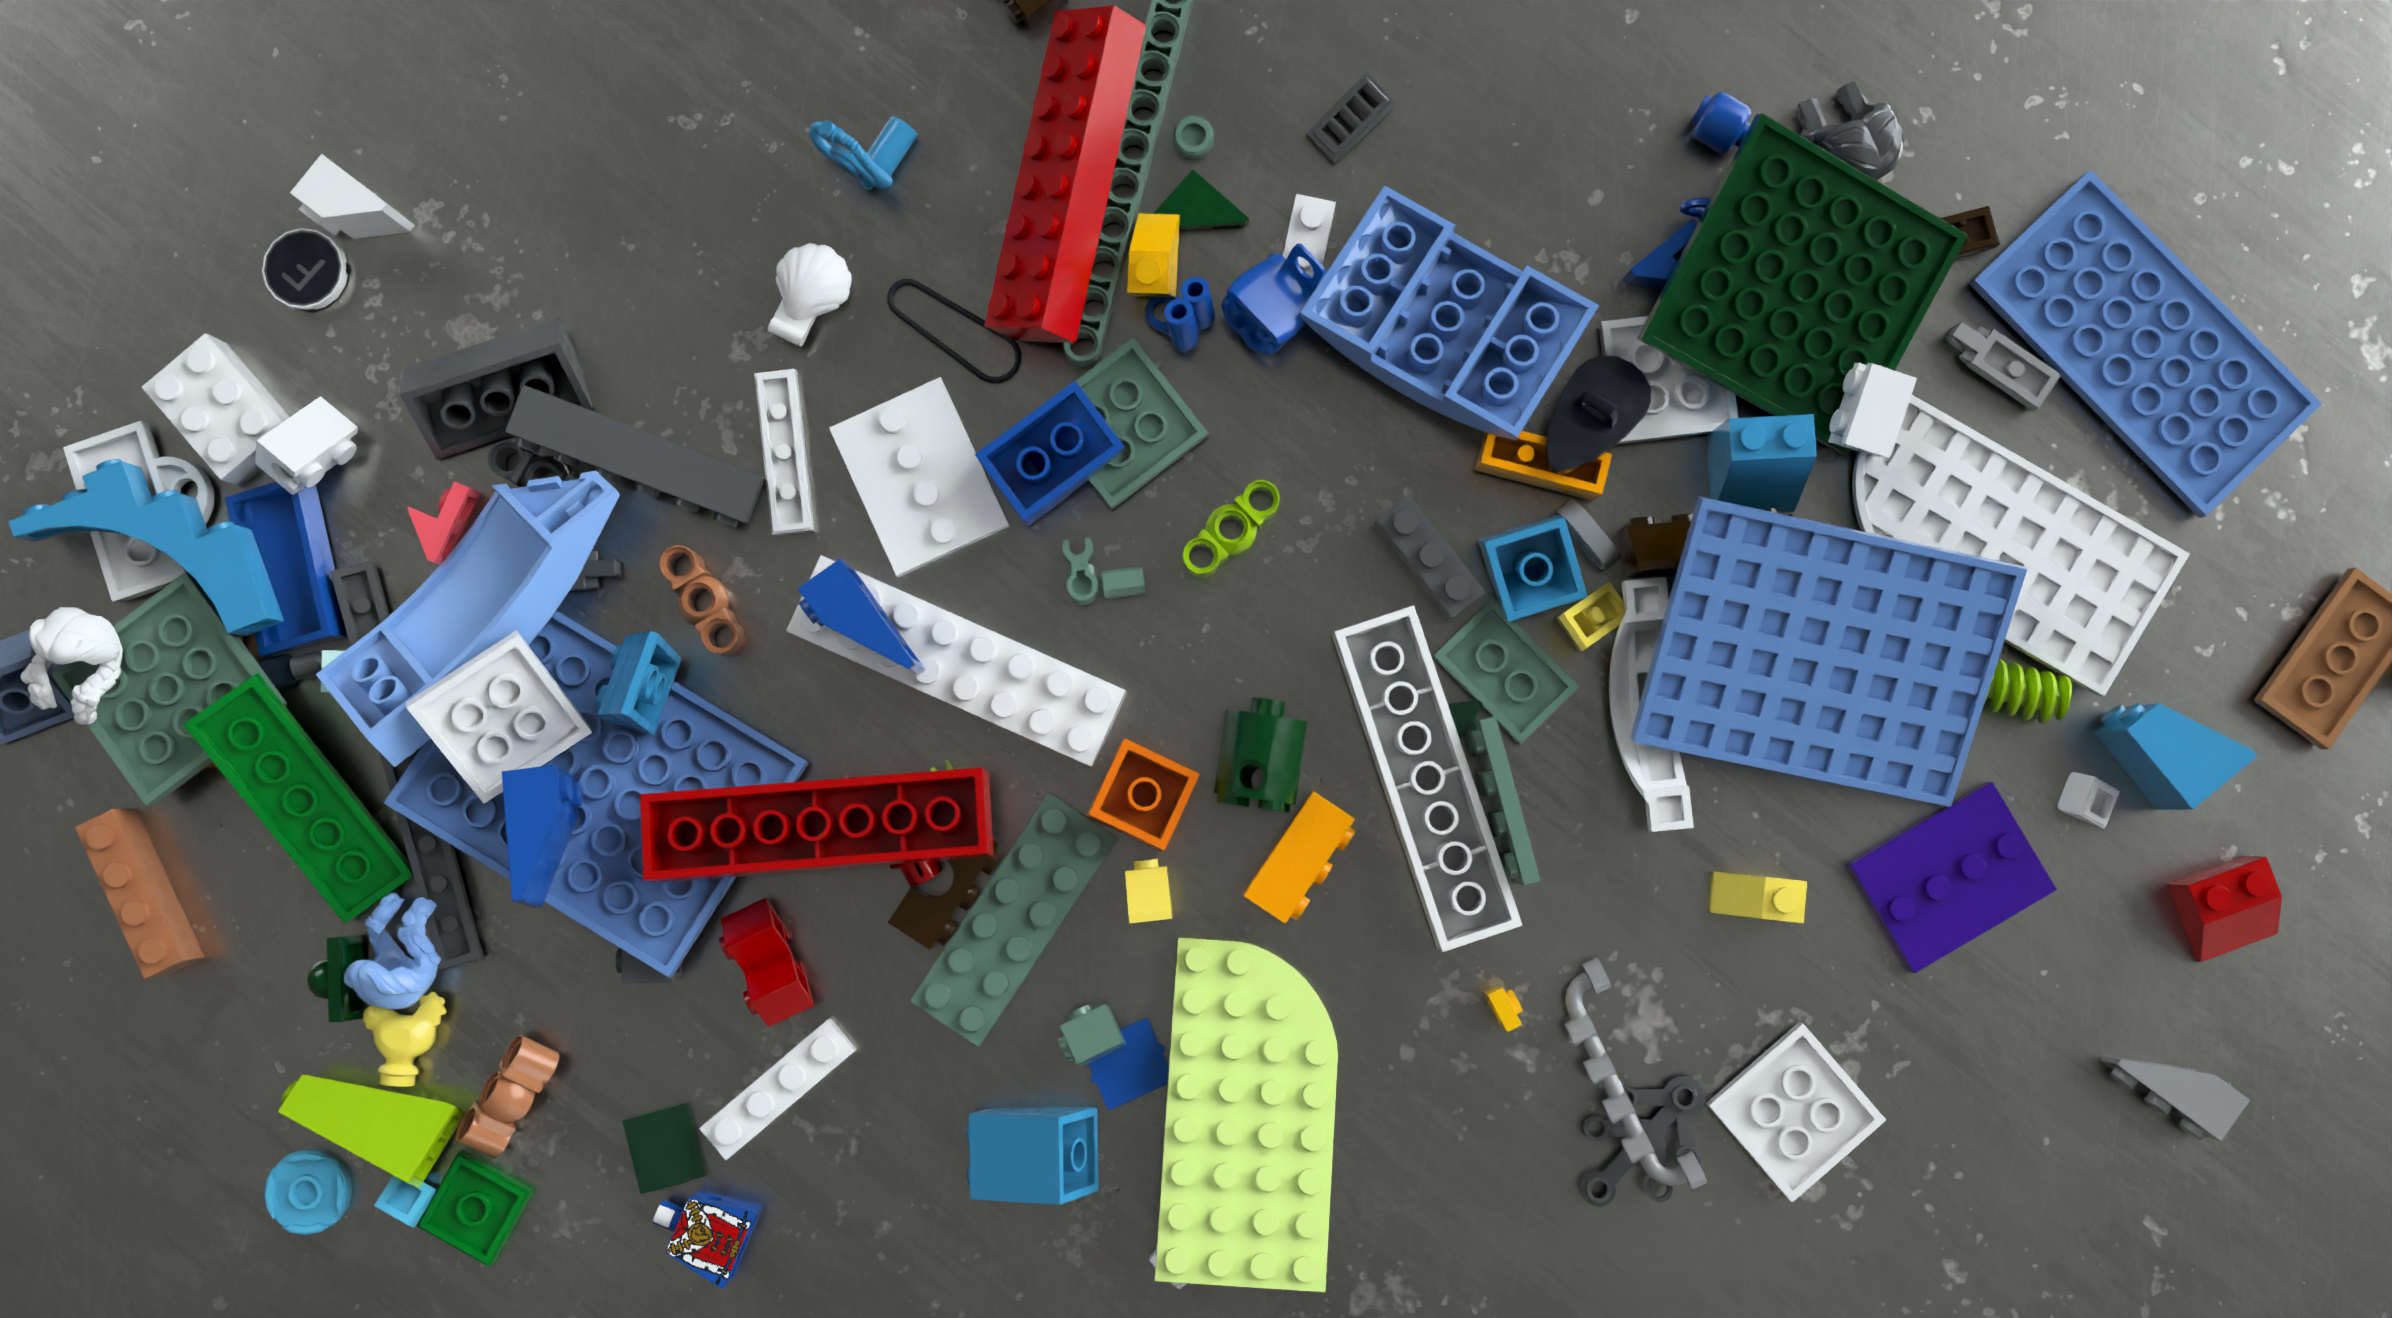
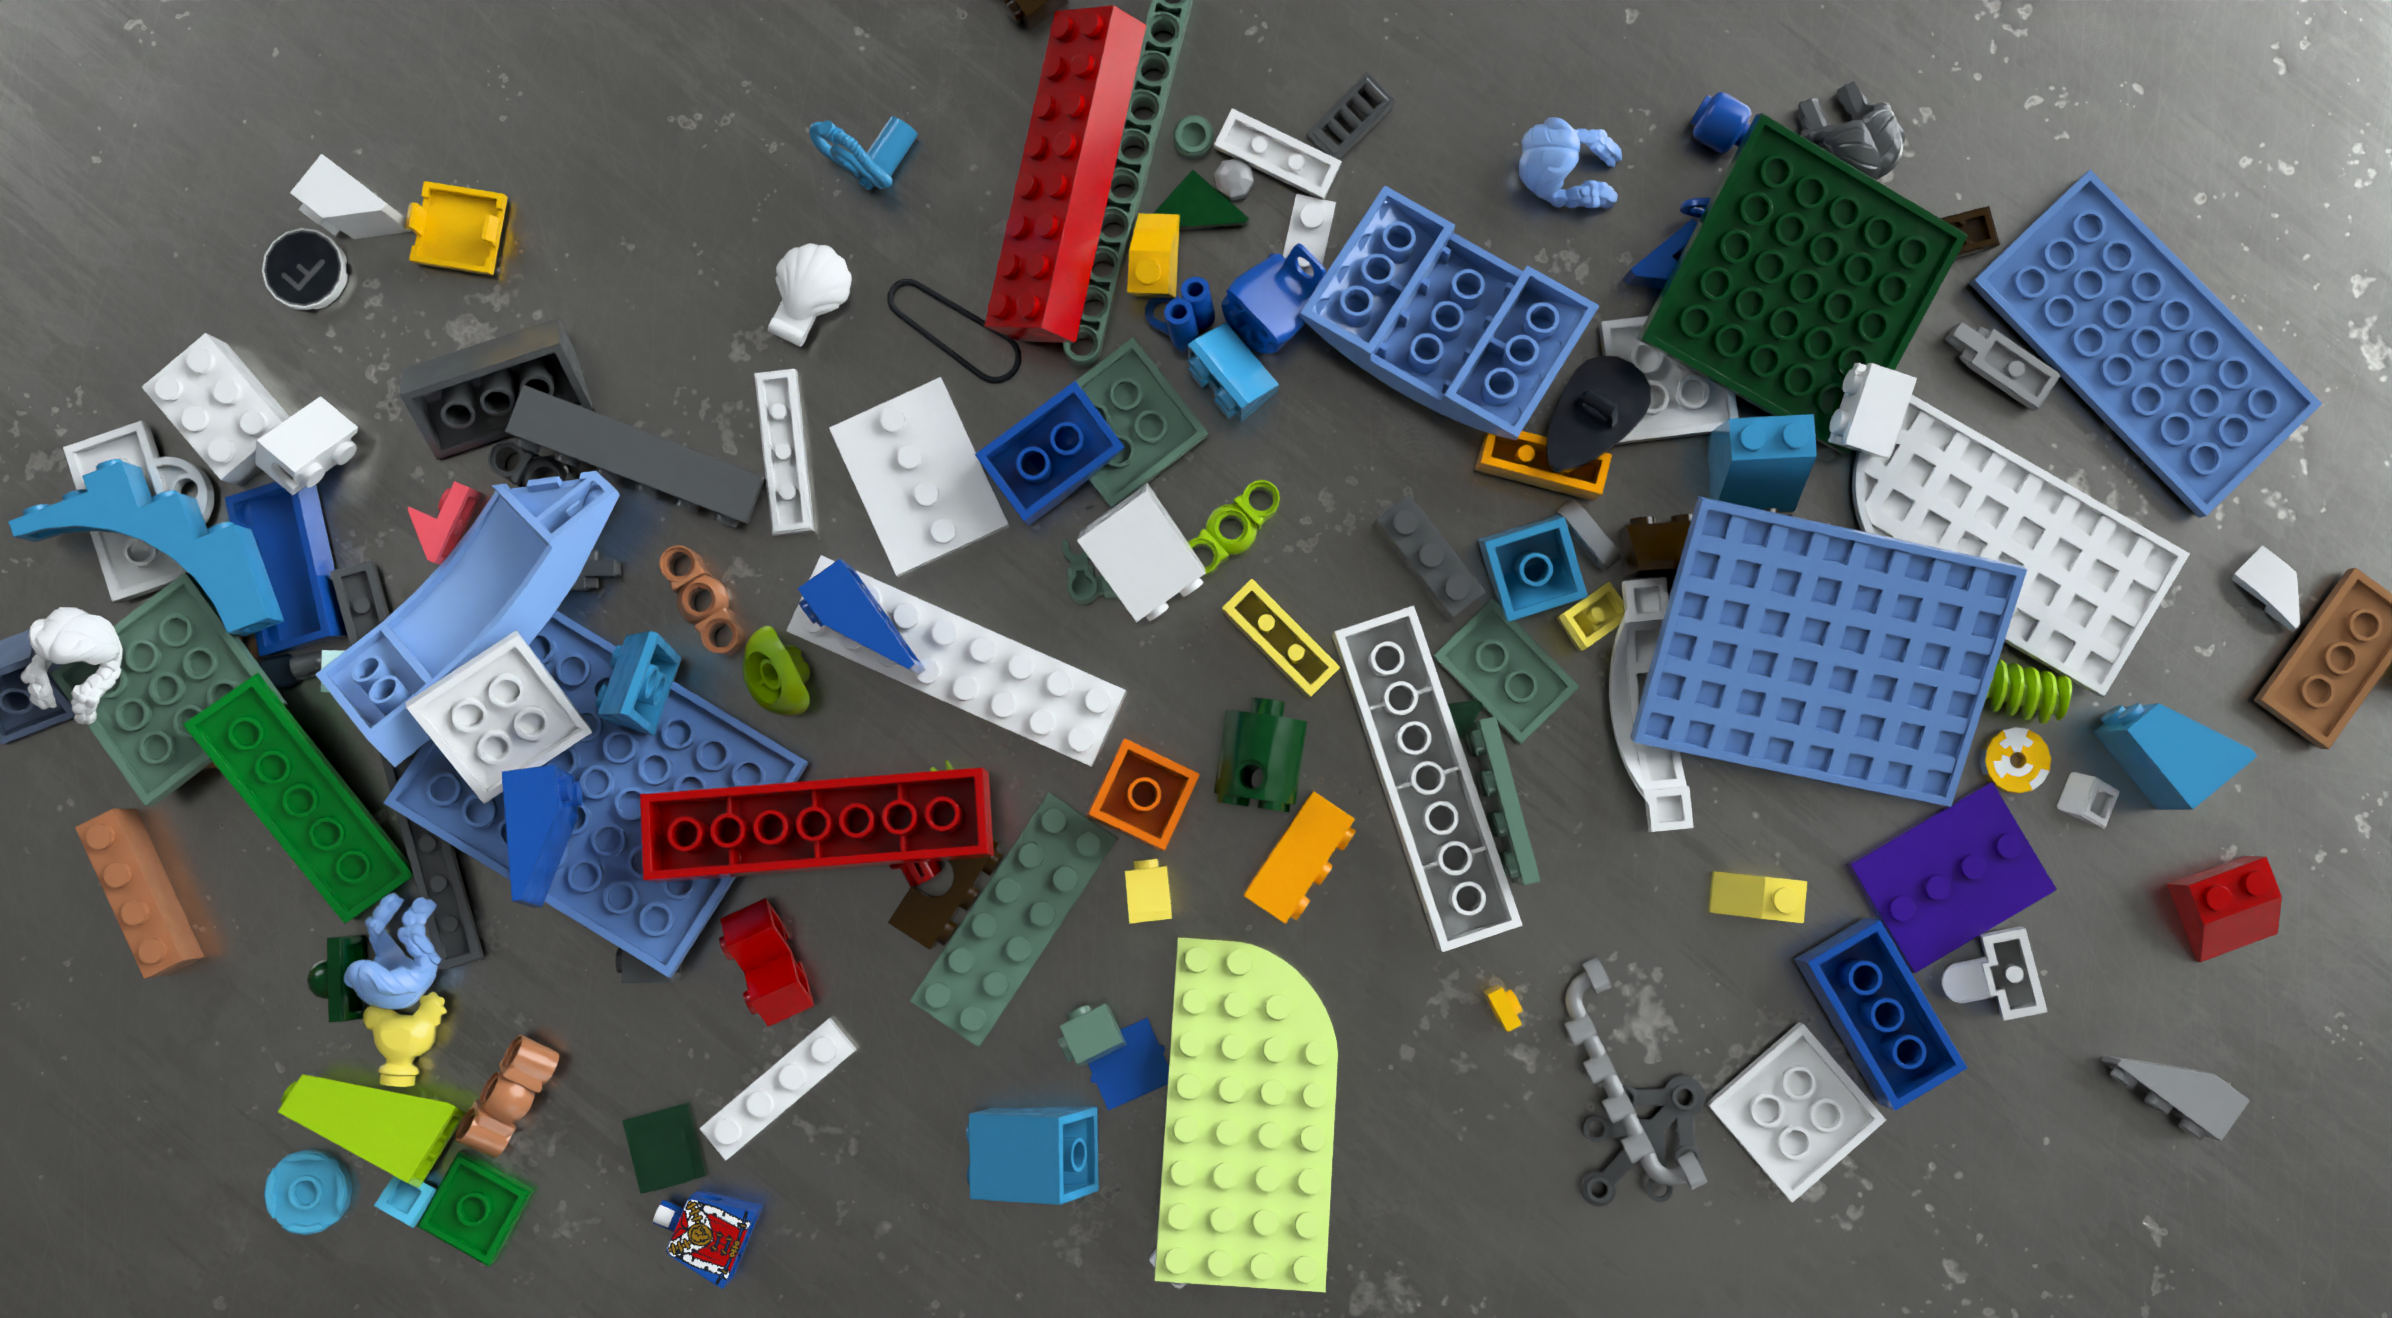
none -> yellow piece [404,181,508,276]
none -> lime hat [742,625,810,716]
none -> white slope [1077,483,1206,622]
none -> dark azure slope [1187,322,1279,423]
none -> white plate [1214,108,1342,199]
none -> light grey tile [1214,158,1254,202]
none -> light yellow brick [1222,579,1341,699]
none -> light blue hair [1519,117,1622,209]
none -> blue brick [1794,918,1967,1111]
none -> white brick [1941,926,2048,1021]
none -> yellow piece [1980,727,2051,793]
none -> white slope [2232,545,2300,633]

